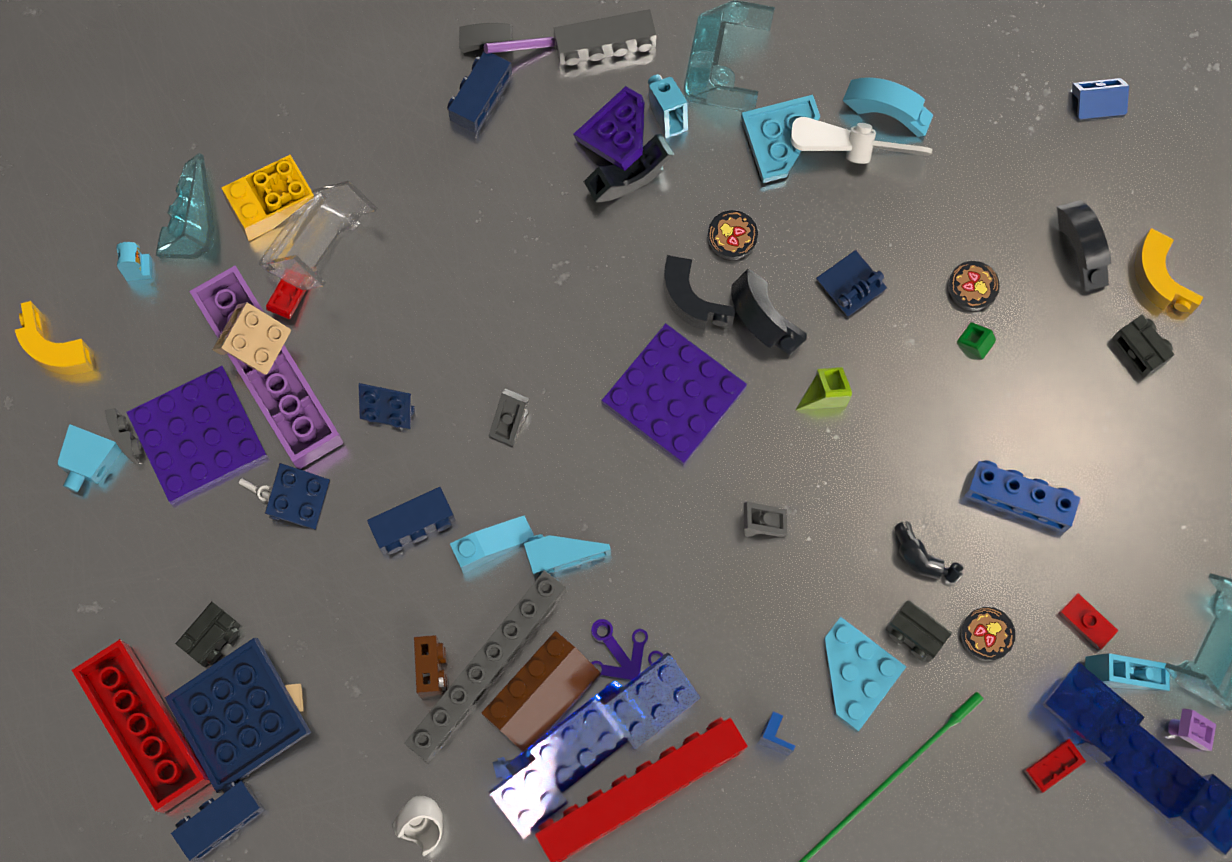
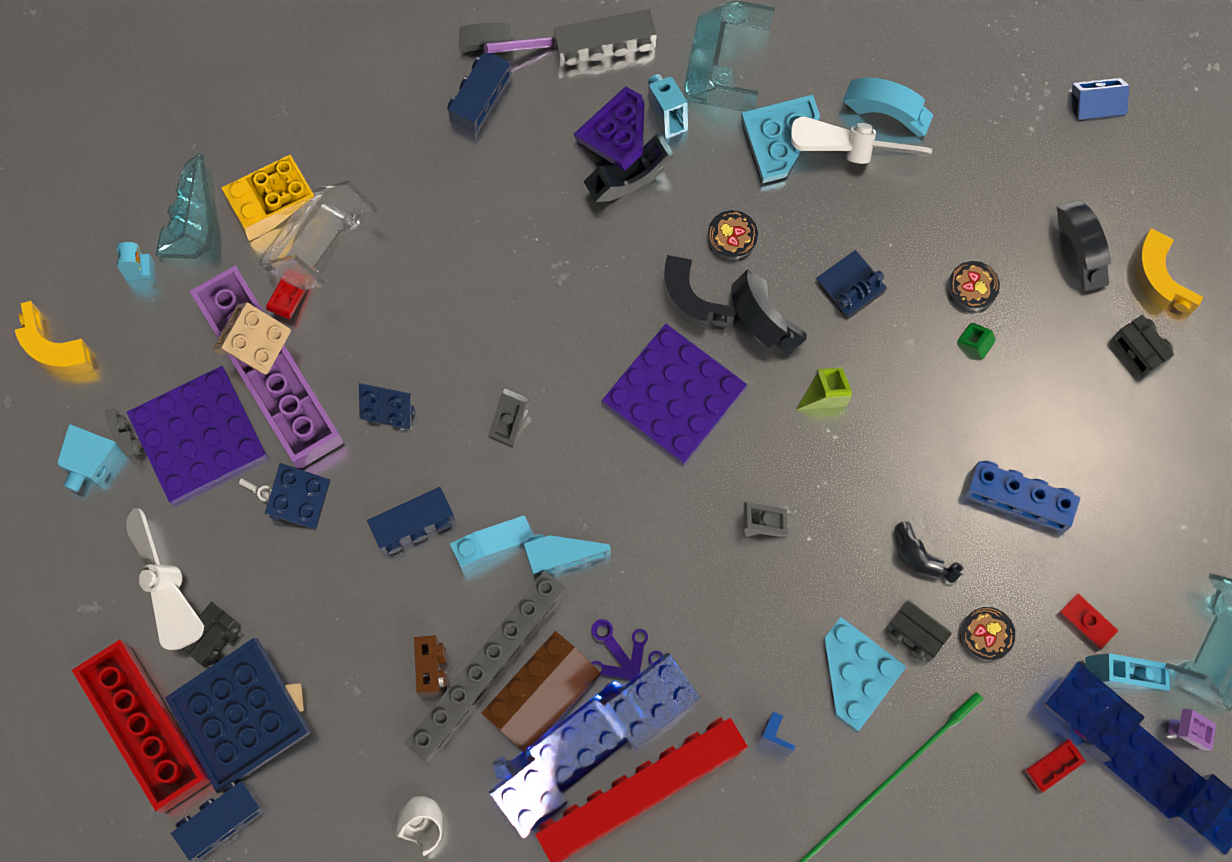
none -> white piece [126,508,204,650]

